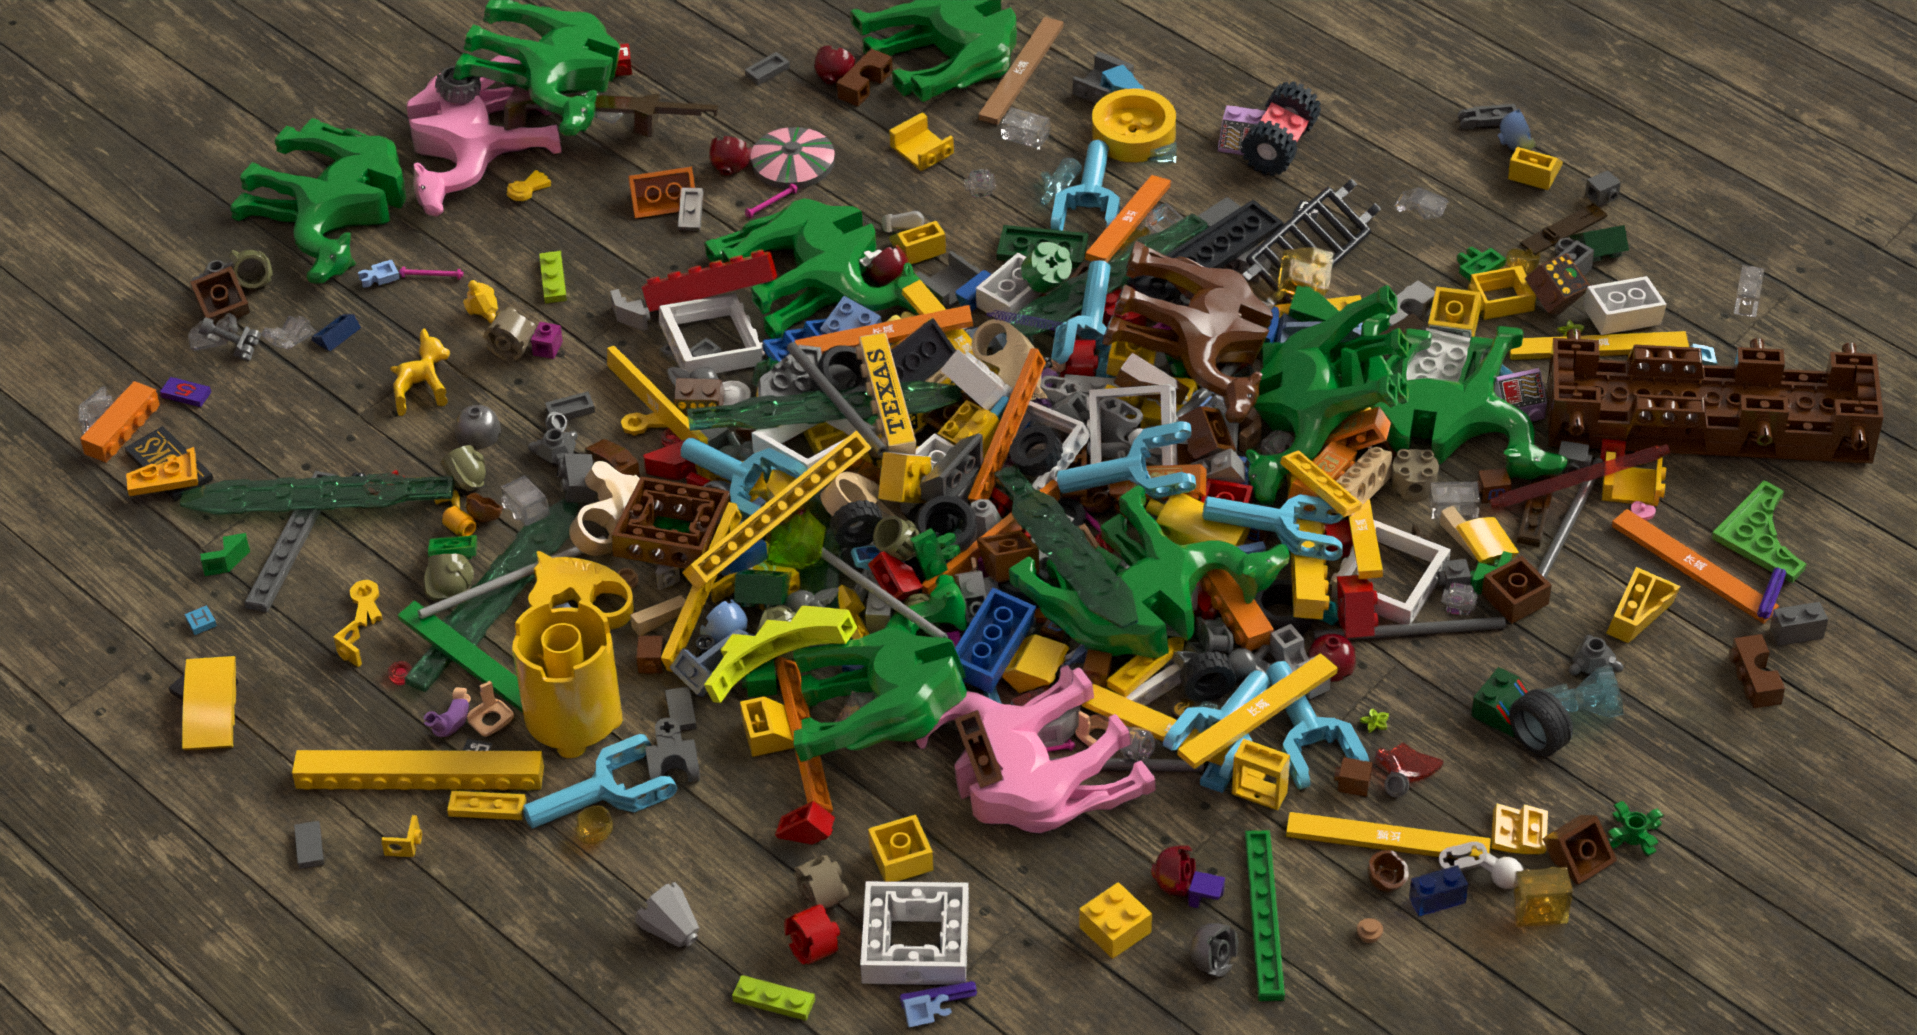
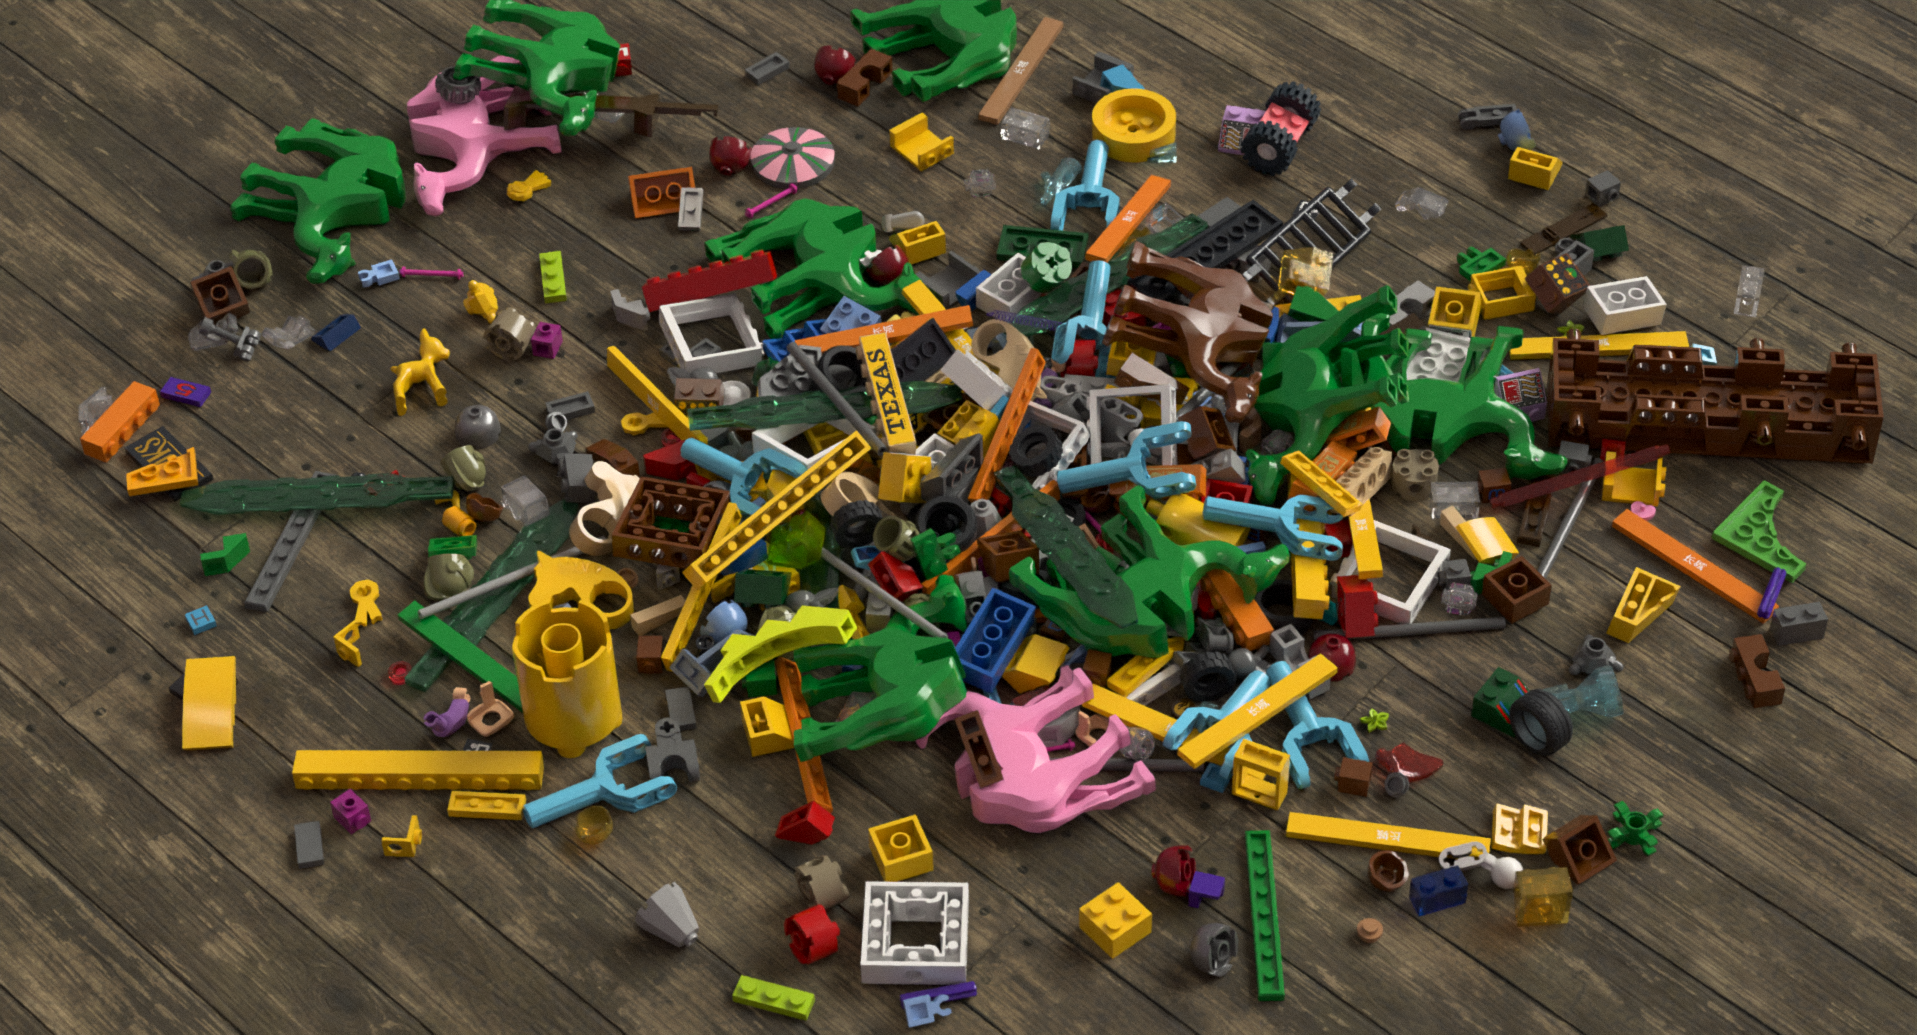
none -> magenta brick [330,789,371,834]

